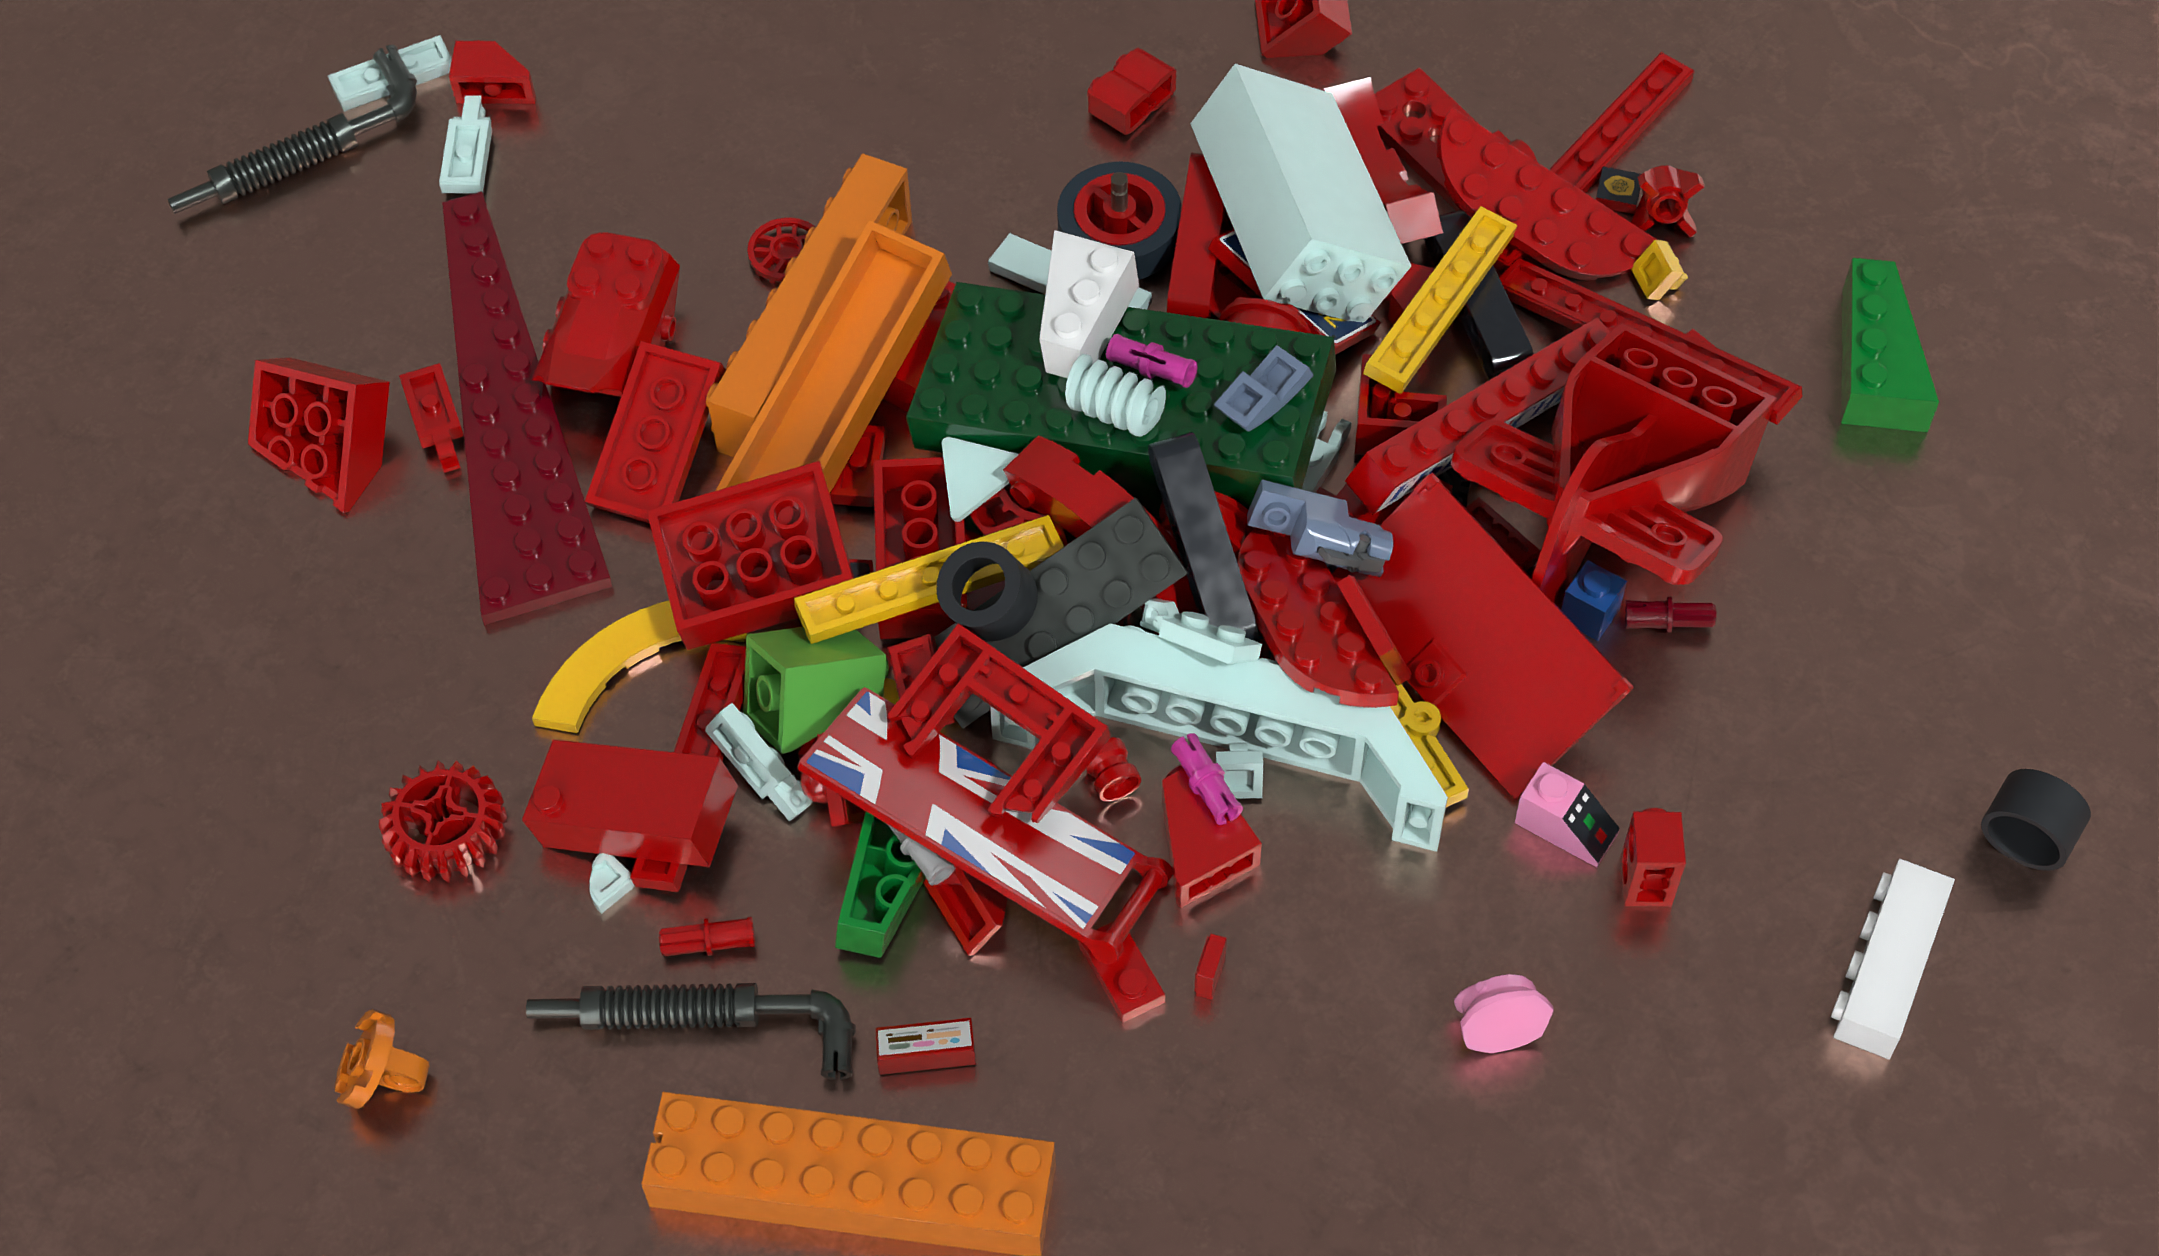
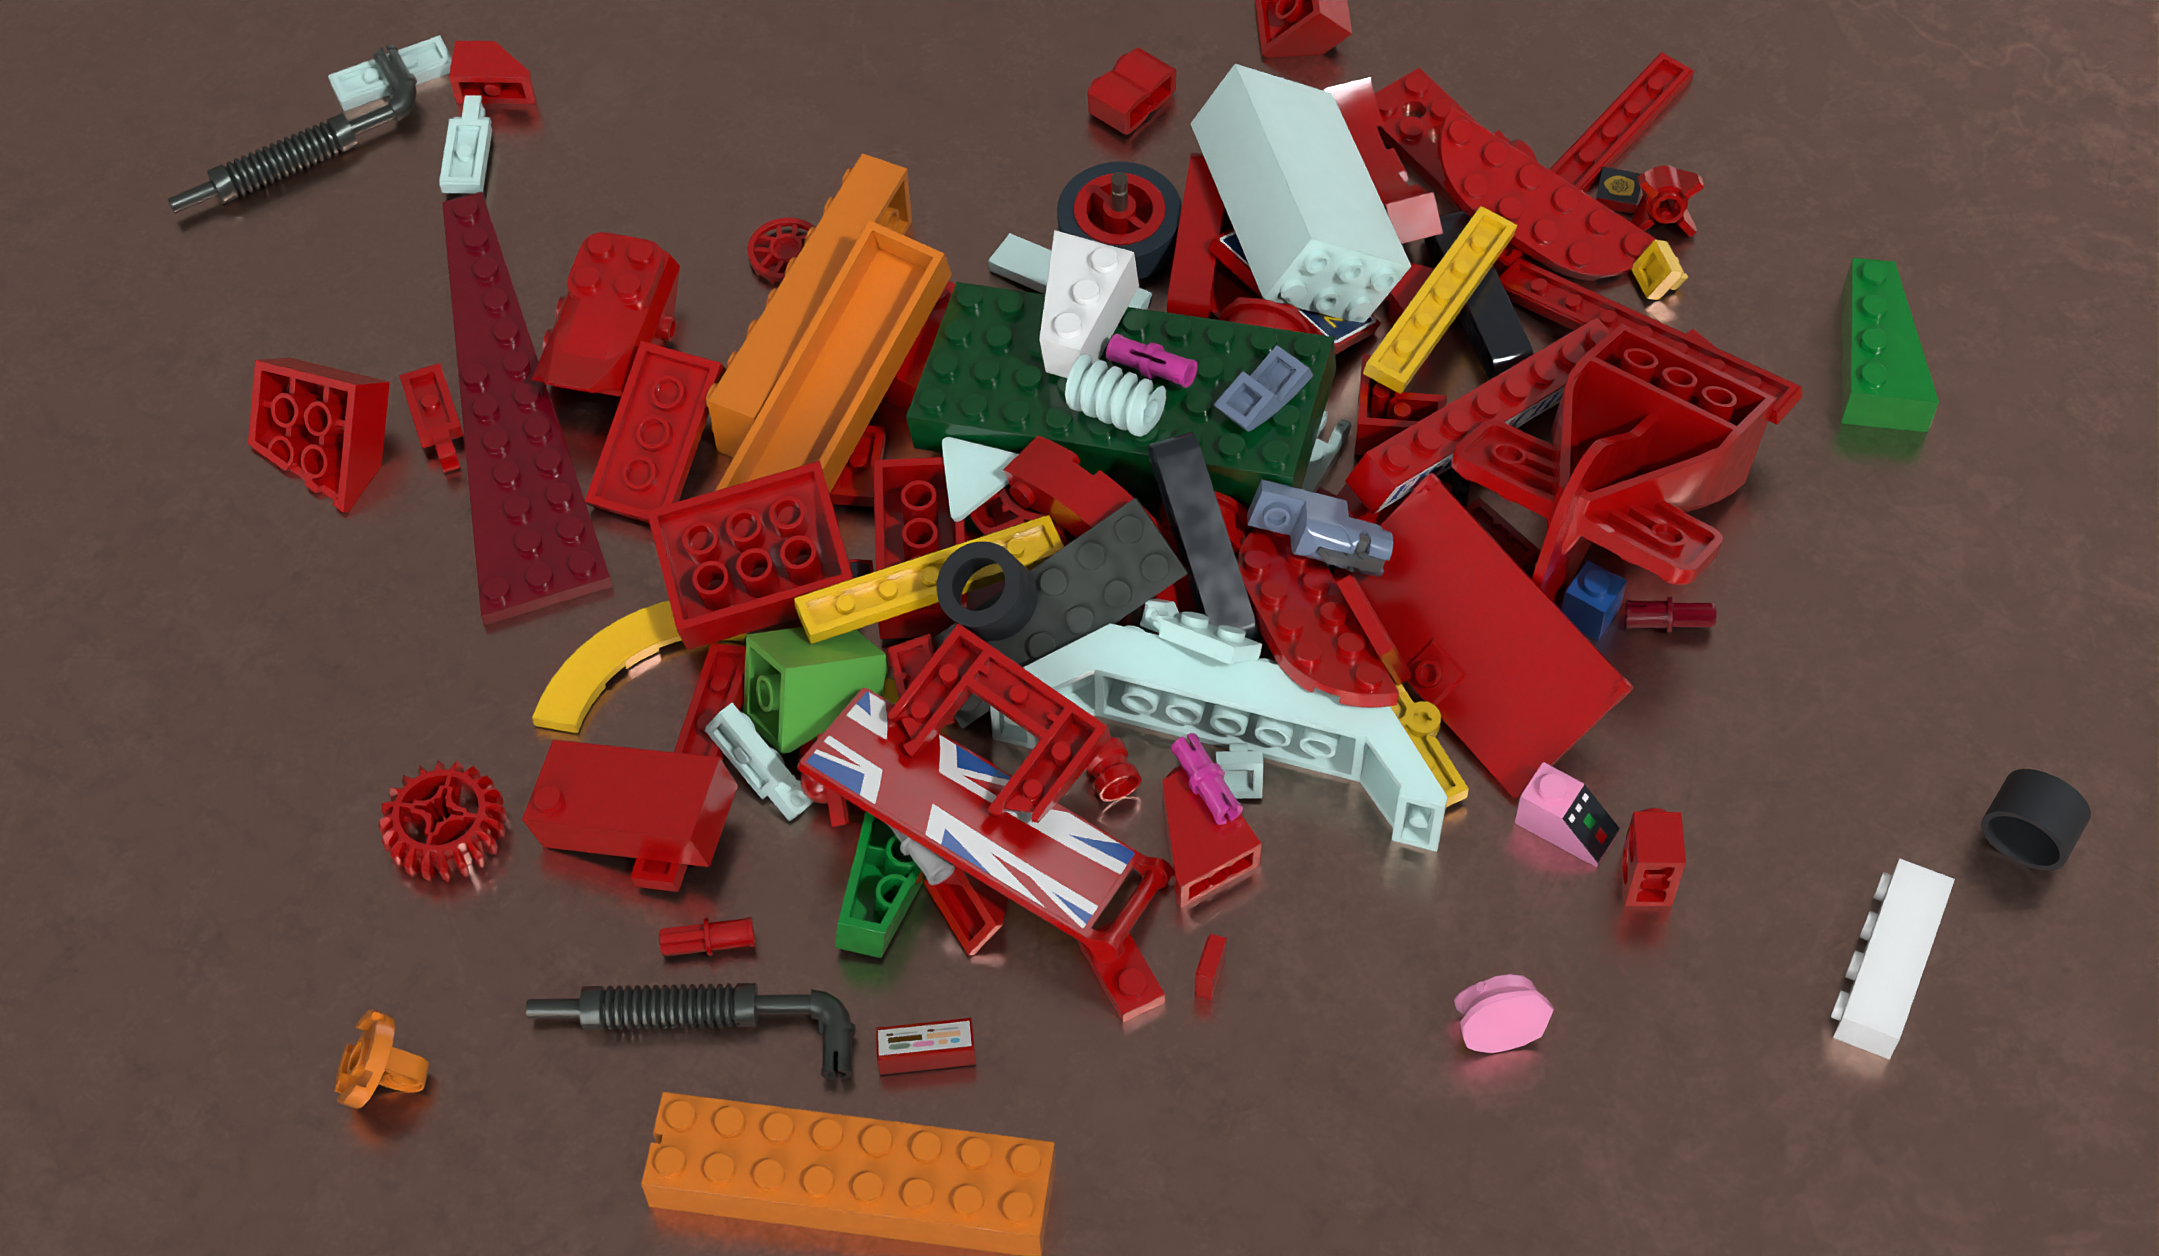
light aqua tile [589,853,635,914] -> none

